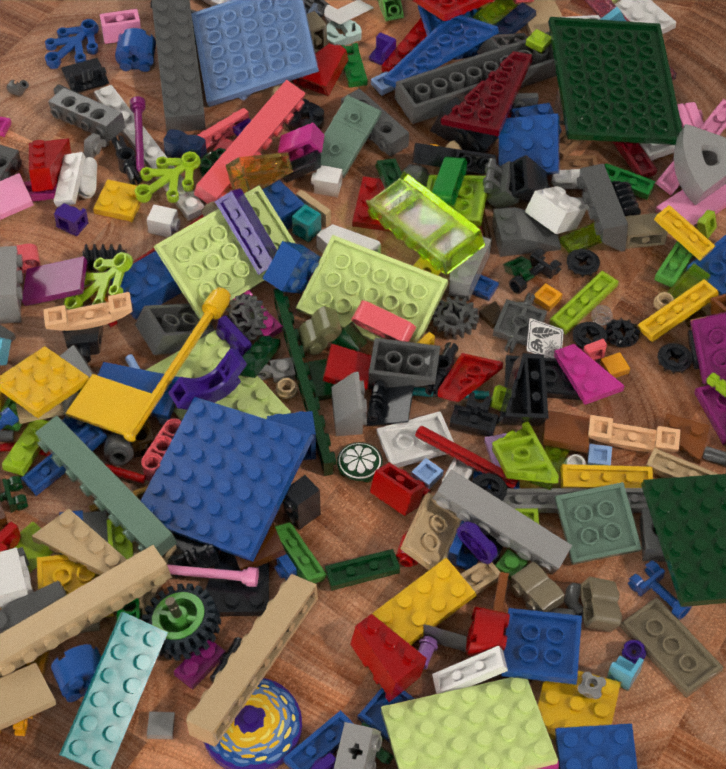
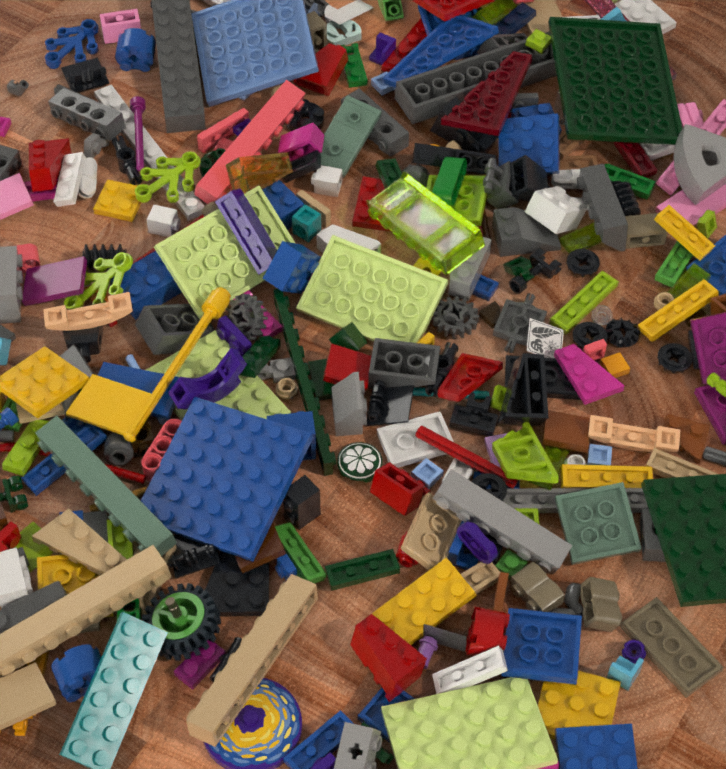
dark purple brick [54,203,89,237] -> none
light grey tile [147,712,175,740] -> none
dark blue brick [163,129,207,161] -> none
bright pink piece [167,565,259,587] -> none
olive brick [298,306,342,355] -> none
coral beam [351,300,416,342] -> none
light orange tile [533,283,563,312] -> none
light grey plate [577,672,606,699] -> none
blue bar [628,560,692,620] -> none

